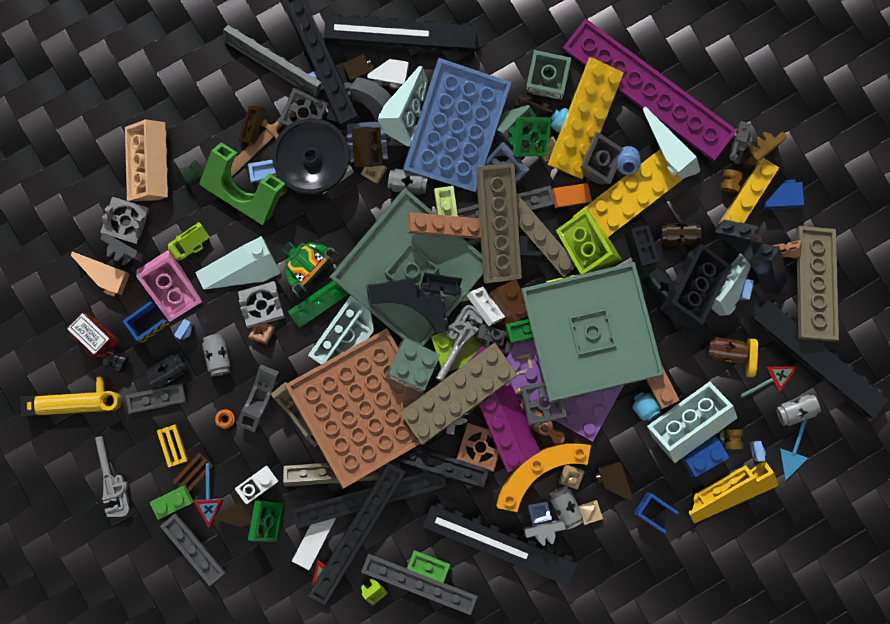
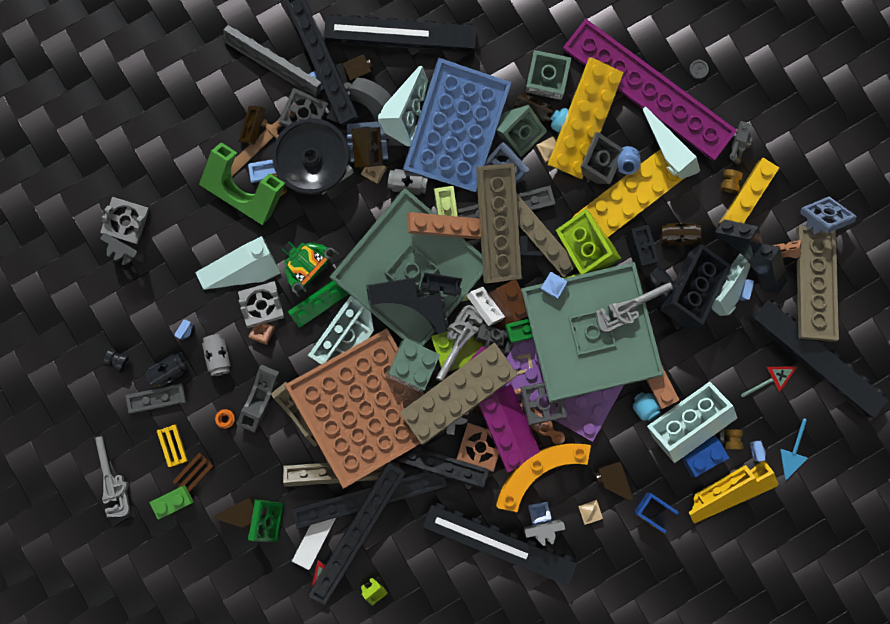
yellow piece [20,376,122,416] -> none
brick [67,312,120,358] -> none
light nougat slope [71,252,130,297] -> none
blue piece [123,301,169,343] -> none
light nougat slope [125,119,168,202] -> none
bright pink slope [136,250,202,322] -> none
dark grey plate [160,513,226,586] -> none
lime piece [167,222,210,261] -> none
clear green wheel [179,160,204,185] -> none
piece [194,463,223,528] -> none
white slope [235,466,278,505] -> none
dark grey plate [361,553,478,615] -> none
white slope [367,59,409,90] -> none
bright green plate [407,550,450,583] -> none
green piece [508,117,552,157] -> none
light grey piece [549,486,583,530] -> none
orange tile [551,183,592,208] -> none
tan tile [559,465,584,490] -> none
reddish brown piece [707,337,749,364] -> none
pearl gold piece [745,132,787,168] -> none
yellow tile [745,339,758,377] -> none
blue slope [761,180,804,210] -> none
light grey piece [776,394,821,426] -> none
none -> light blue tile [541,272,567,299]
none -> light grey piece [595,282,673,332]
none -> dark grey piece [689,60,709,79]
none -> sand blue piece [800,197,857,235]

